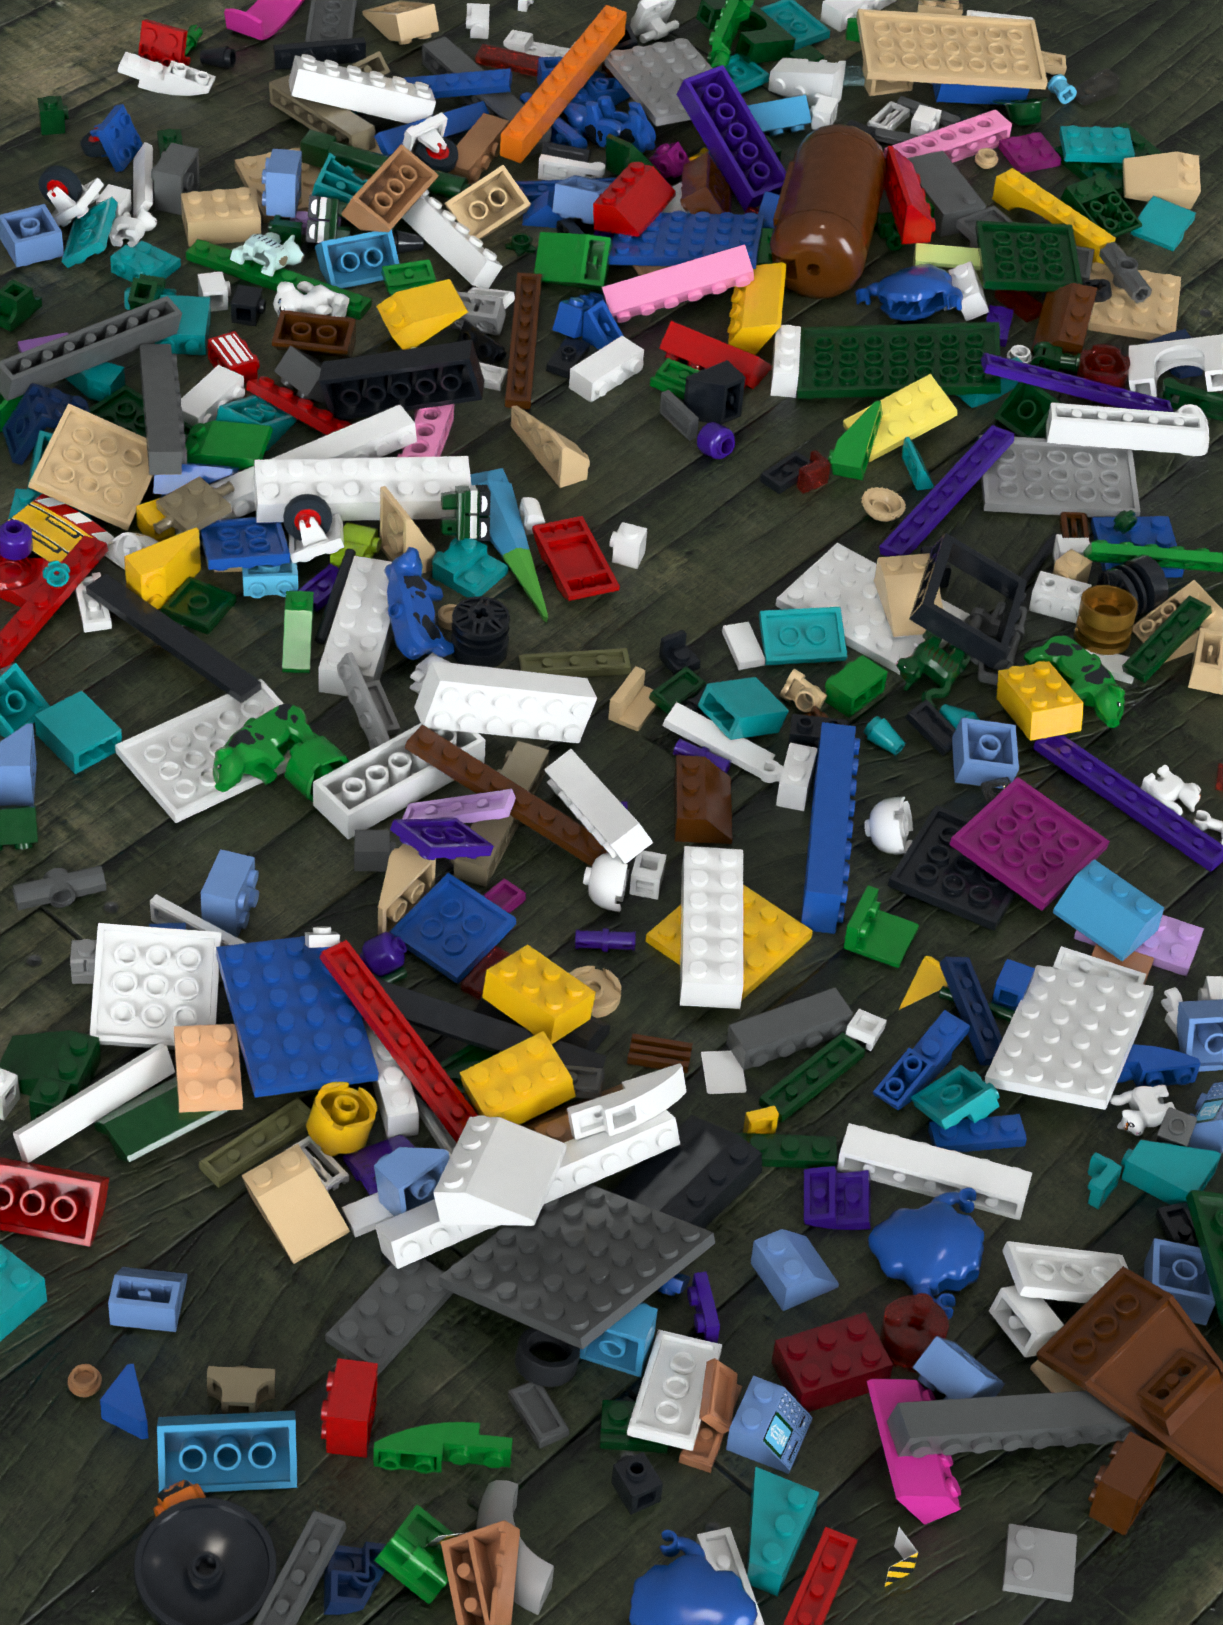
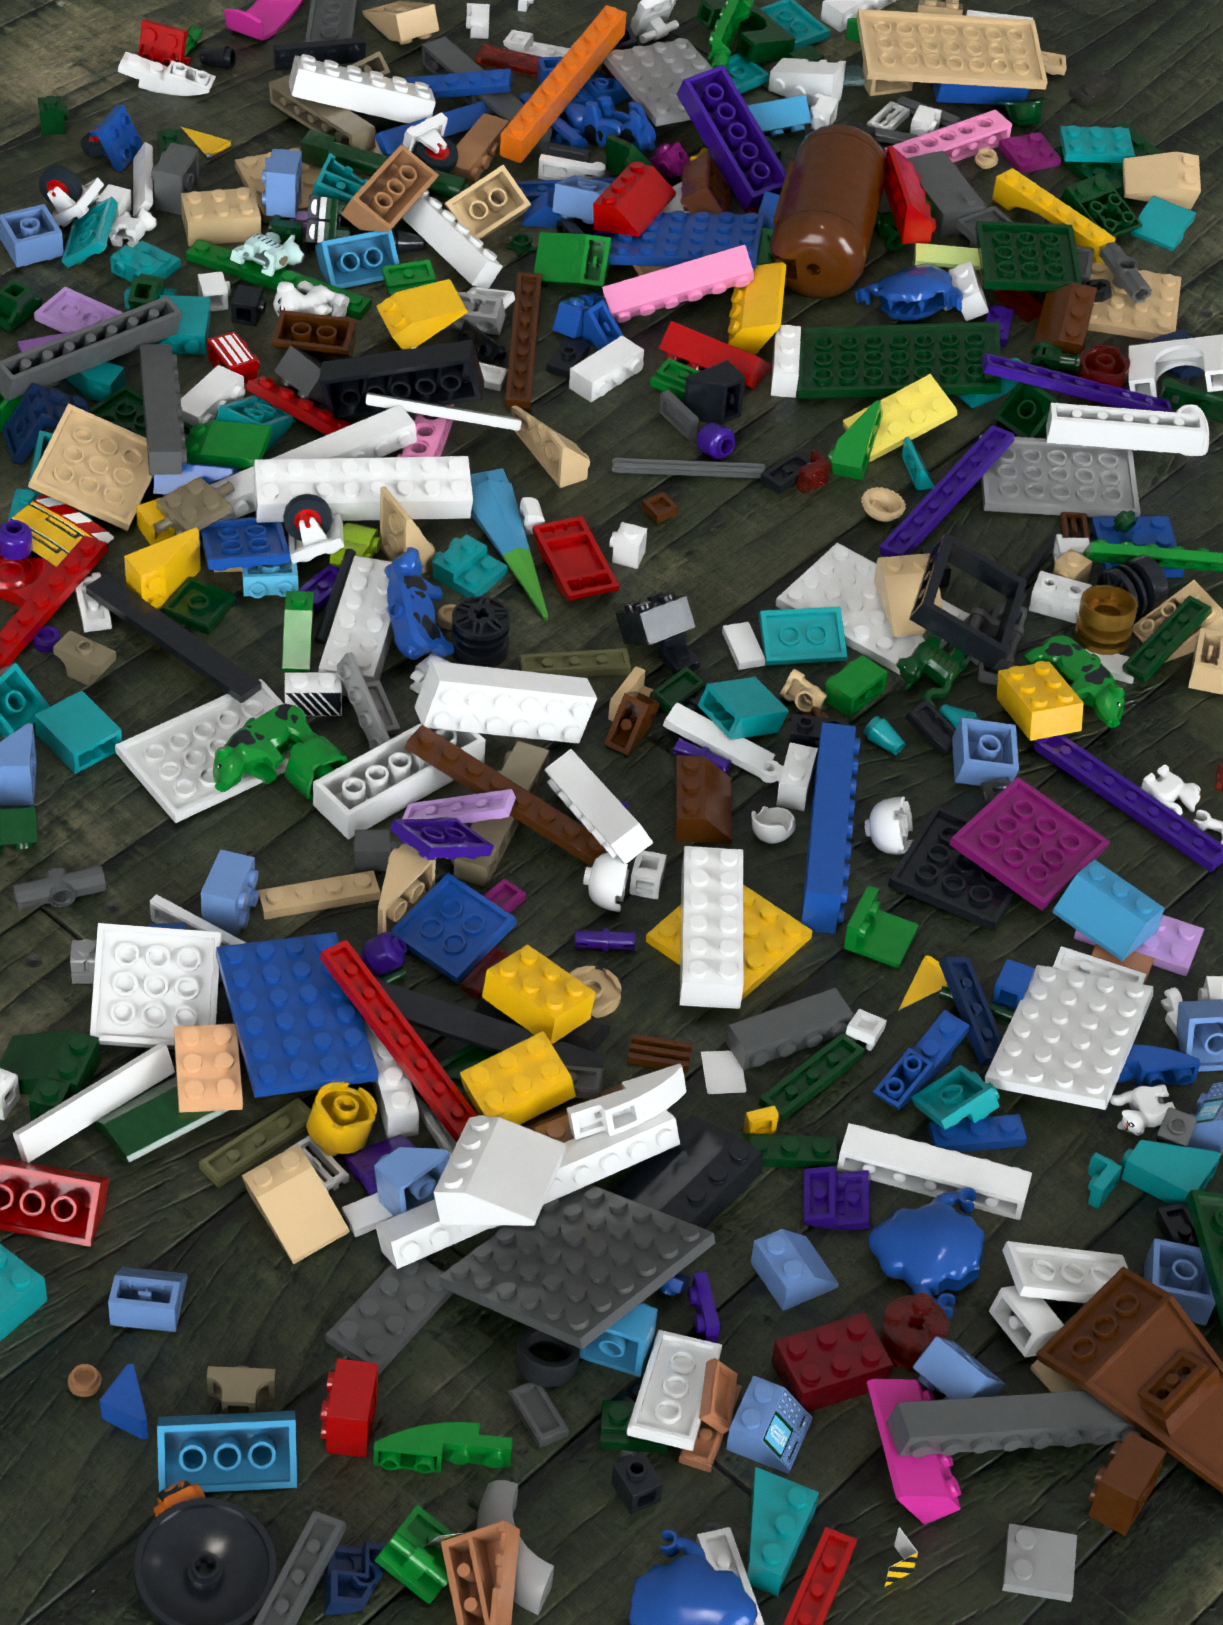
teal plate [43,561,70,587] -> none
white hat [104,532,158,570] -> none
white plate [305,926,340,948] -> none
dark green hips [440,484,491,541] -> none
white plate [1007,345,1032,364] -> none
medium azure bush [1047,74,1077,104] -> none
none -> dark purple tile [32,626,60,652]
none -> lavender plate [34,287,123,334]
none -> dark tan brick [53,630,116,686]
none -> yellow sticker [180,126,231,158]
none -> tan plate [258,870,380,920]
none -> white brick [285,672,342,716]
none -> white tile [366,392,522,431]
none -> reddish brown slope [604,691,660,756]
none -> dark grey axle [612,458,766,479]
none -> brick [615,592,696,645]
none -> reddish brown plate [641,492,679,524]
none -> white hair [751,806,796,844]

